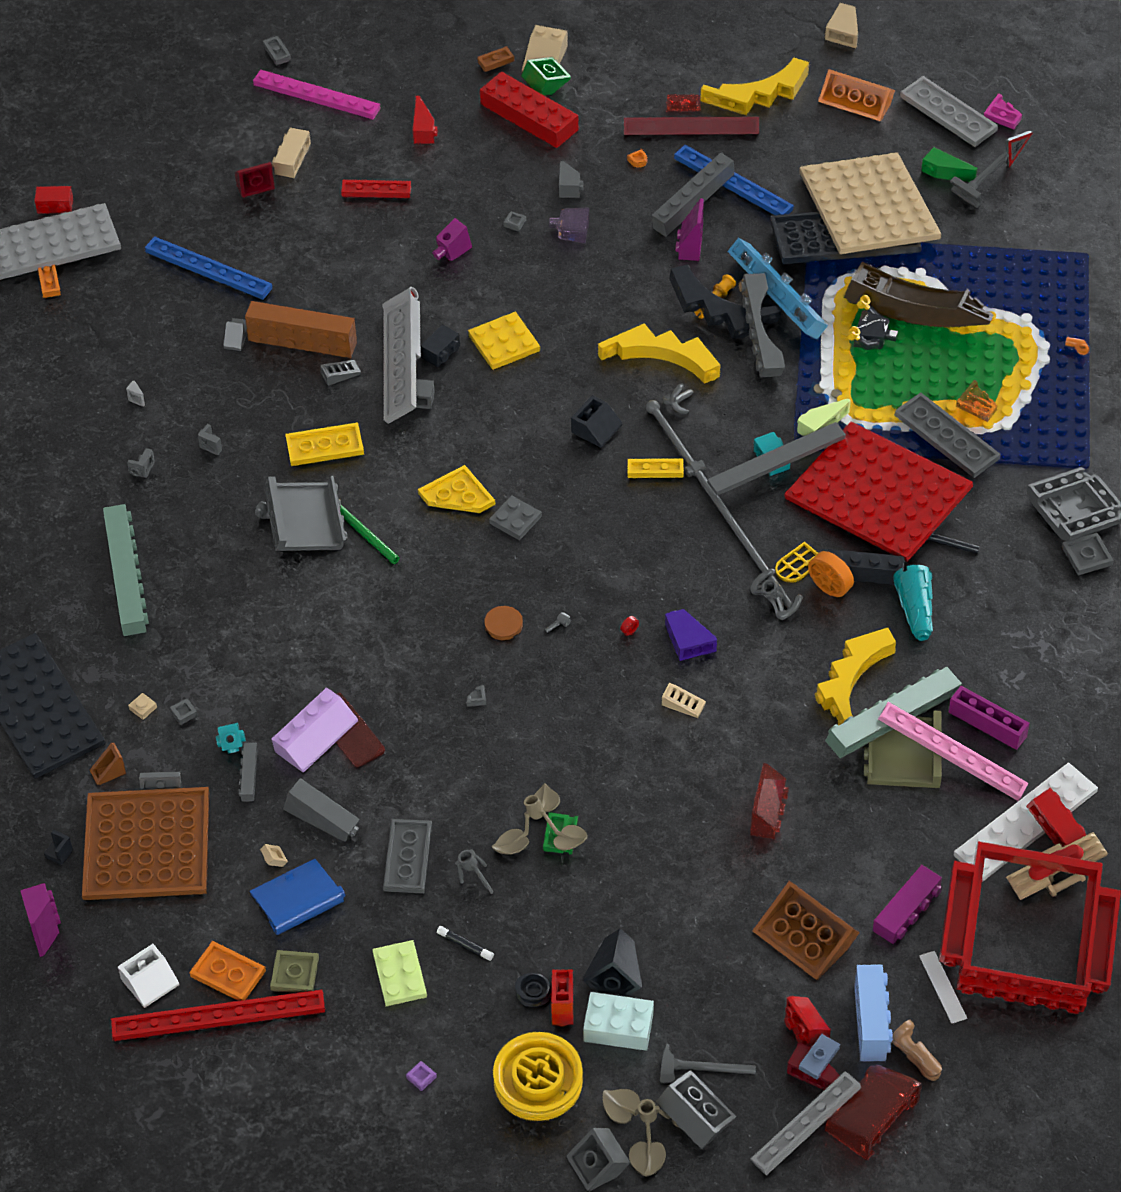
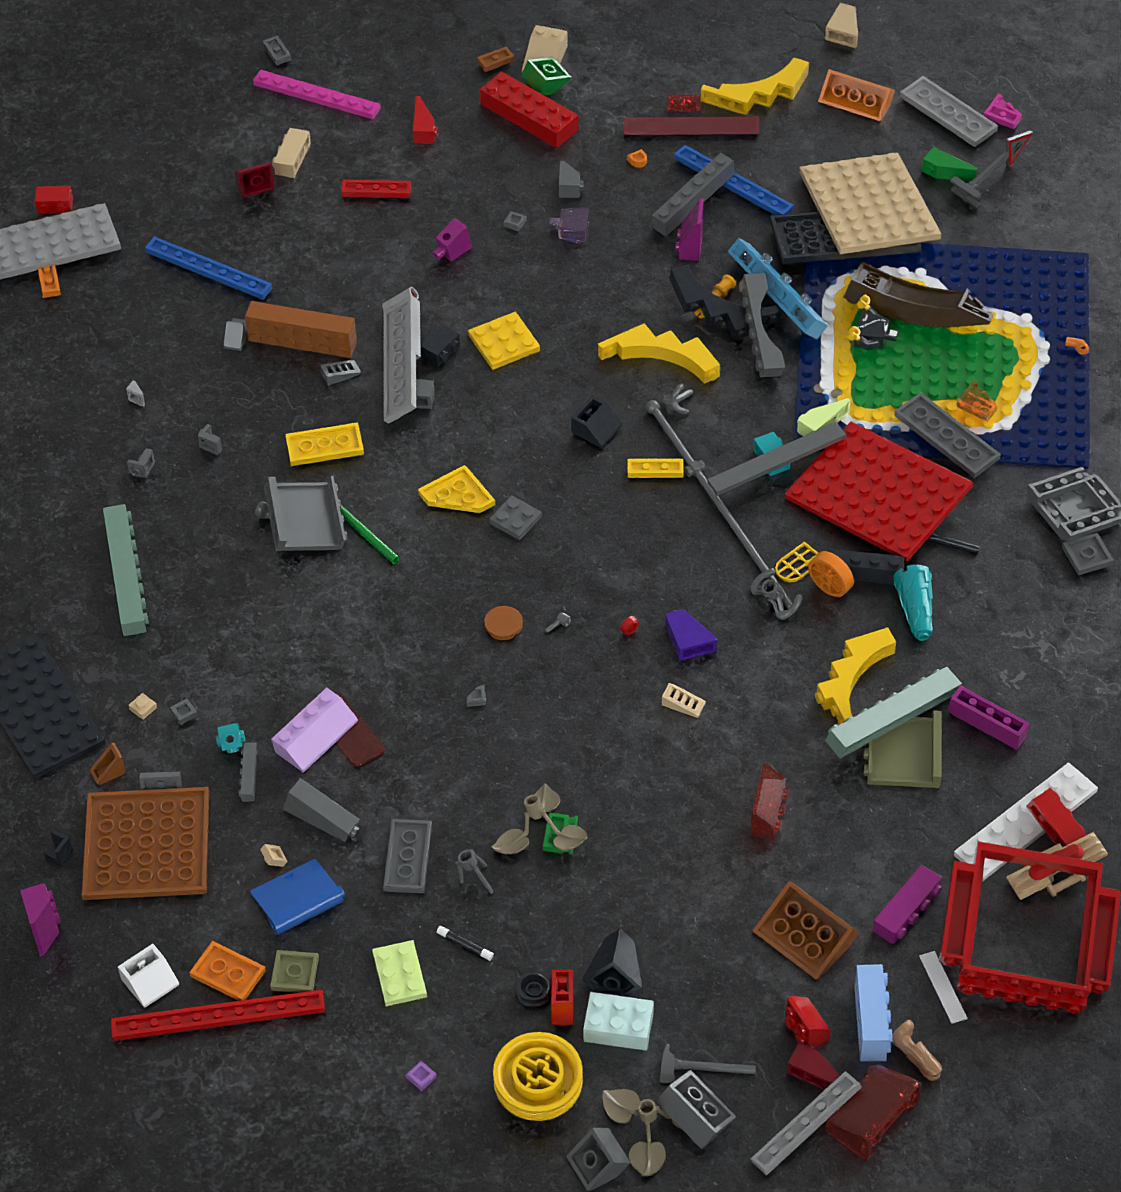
sand blue plate [799,1034,840,1080] -> none
bright pink tile [878,702,1028,801] -> none

